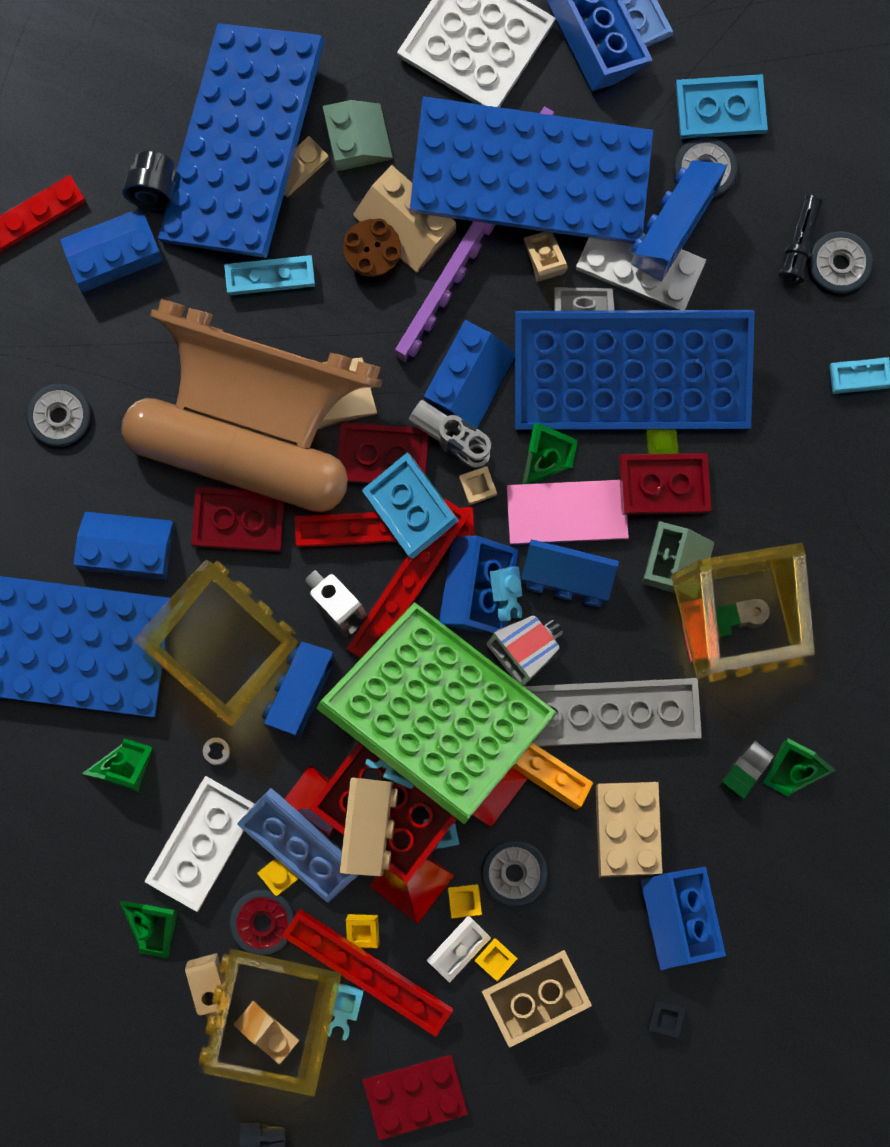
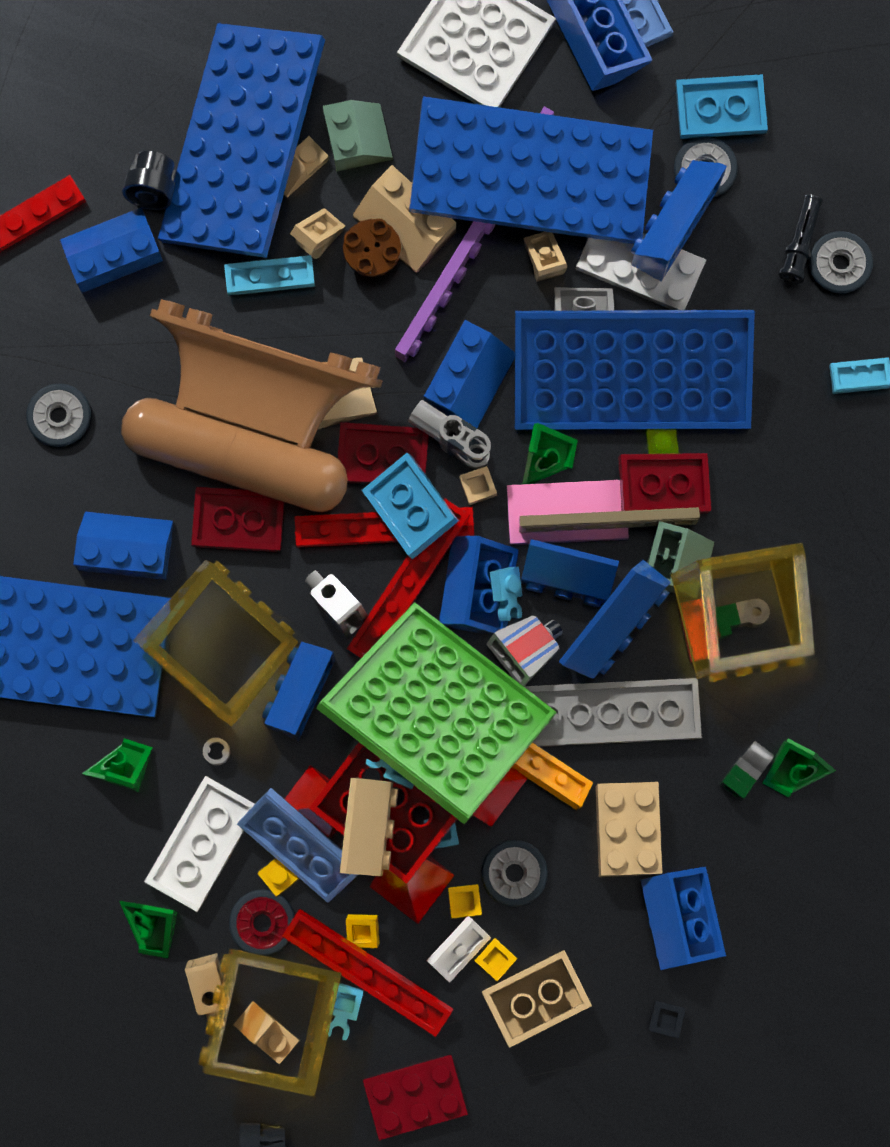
none -> tan slope [290,208,346,259]
none -> dark tan tile [519,507,700,533]
none -> blue slope [559,560,671,679]

